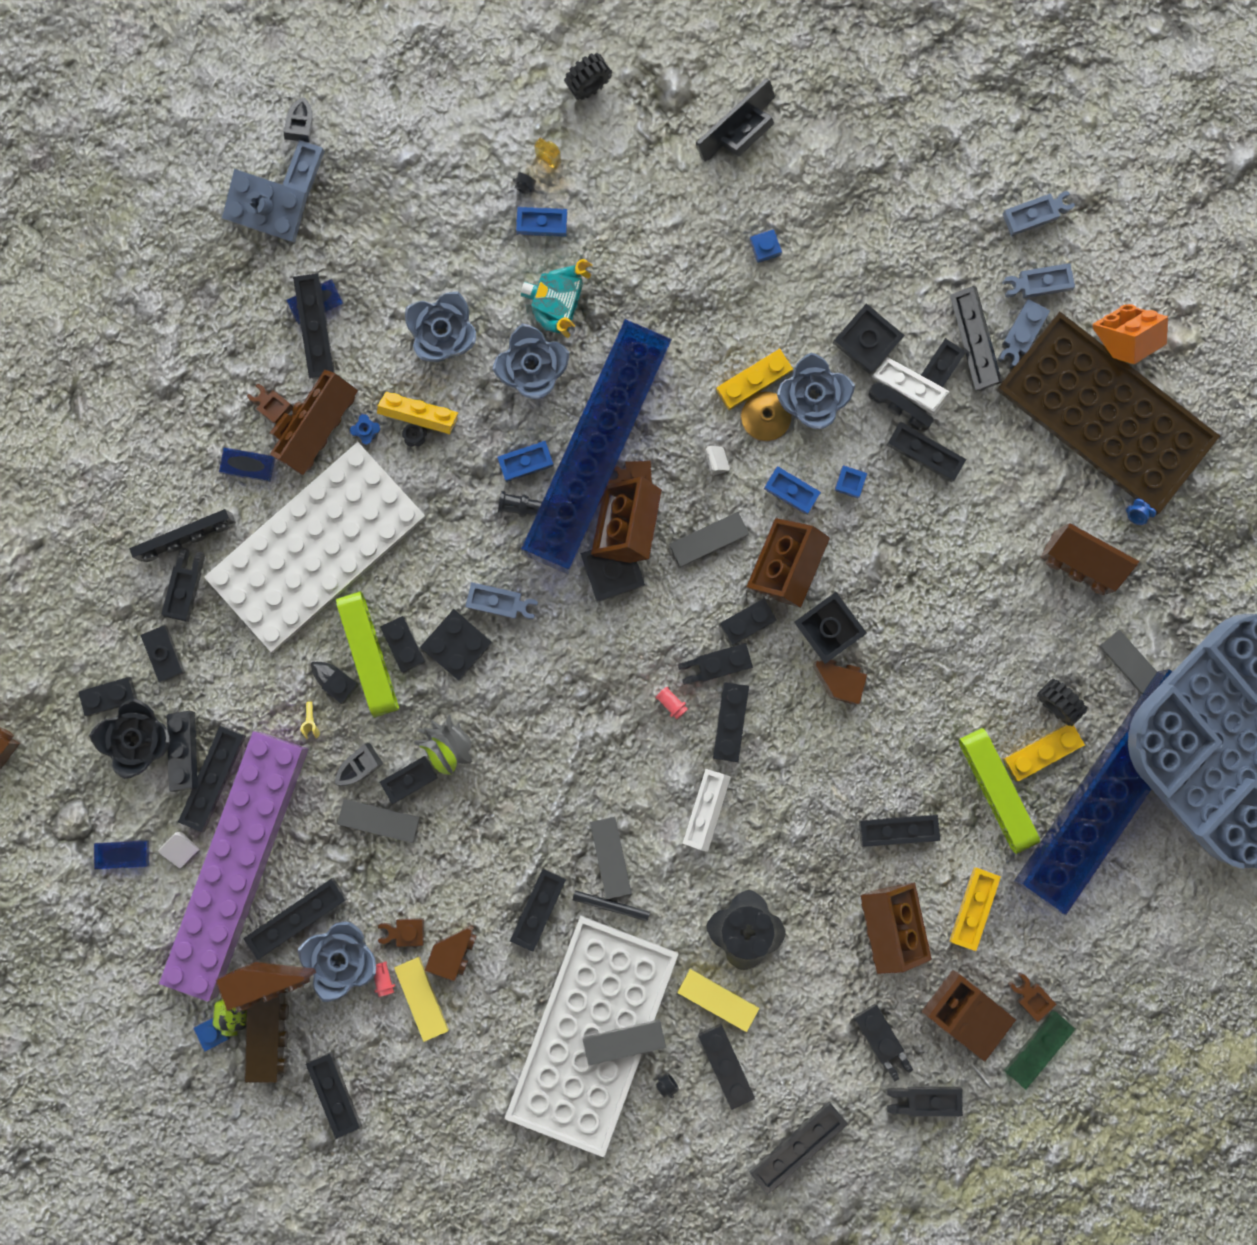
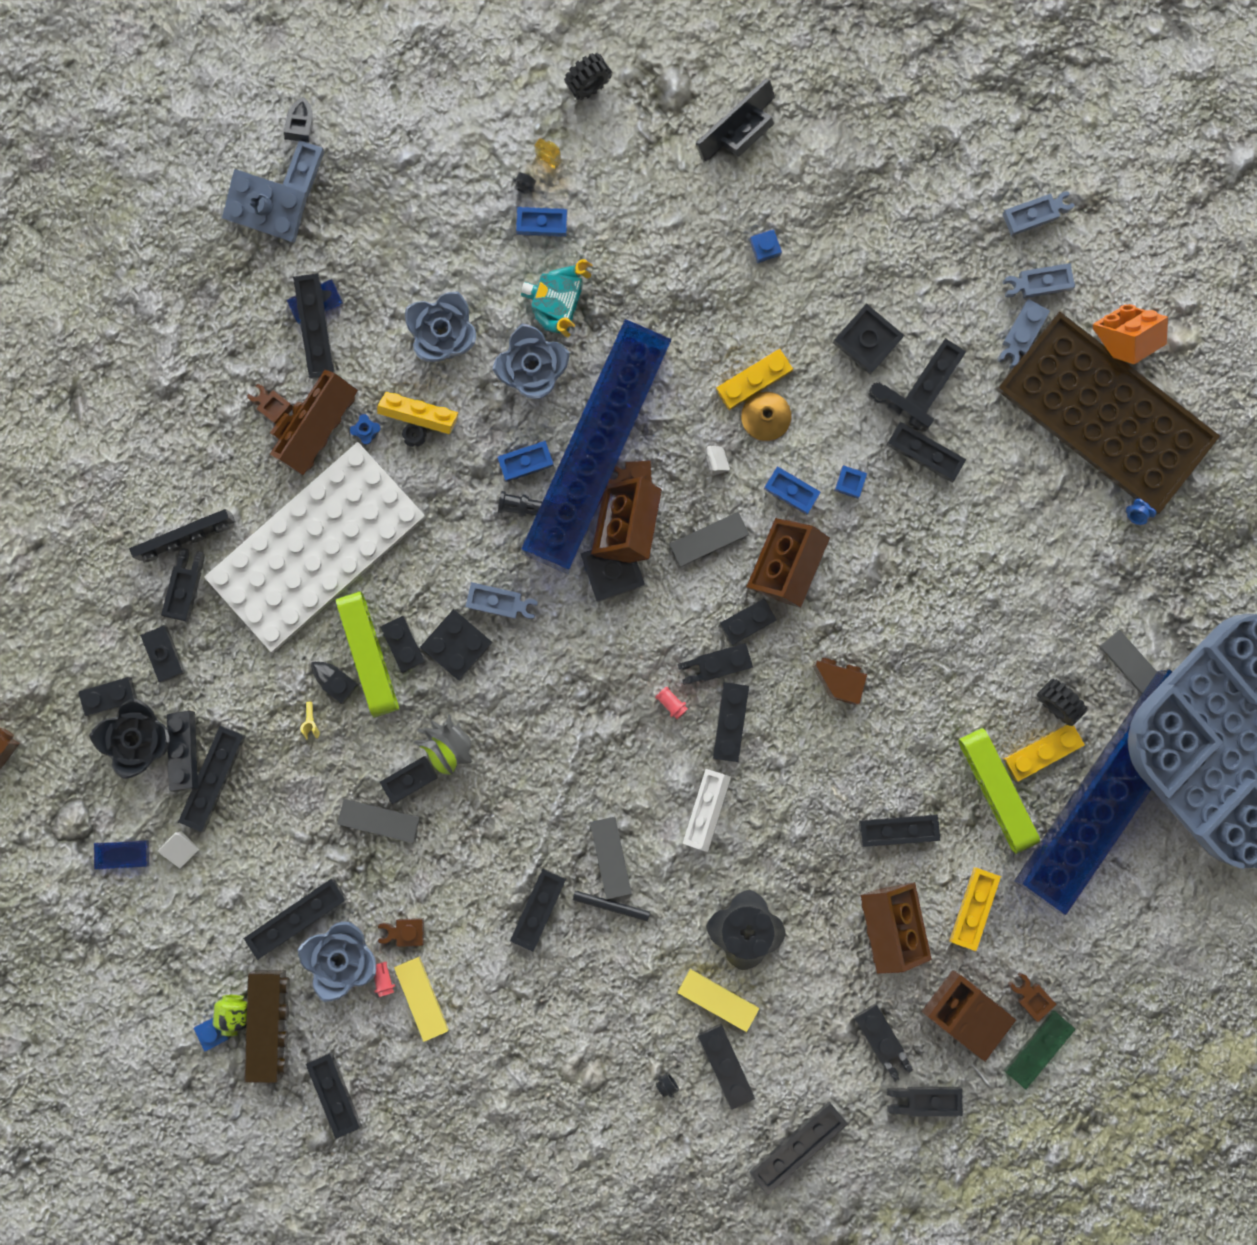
medium lavender brick [159,731,309,1002] -> none
reddish brown slope [216,962,316,1012] -> none
clear blue tile [219,447,275,482] -> none
plate [335,743,383,785] -> none
reddish brown slope [425,925,477,981] -> none
white plate [505,916,678,1157] -> none
dark grey tile [583,1020,666,1066] -> none
sand blue brick [777,352,855,429] -> none
black slope [794,592,867,664] -> none
white tile [872,357,950,415] -> none
plate [950,286,1003,391] -> none
reddish brown slope [1040,523,1139,595] -> none

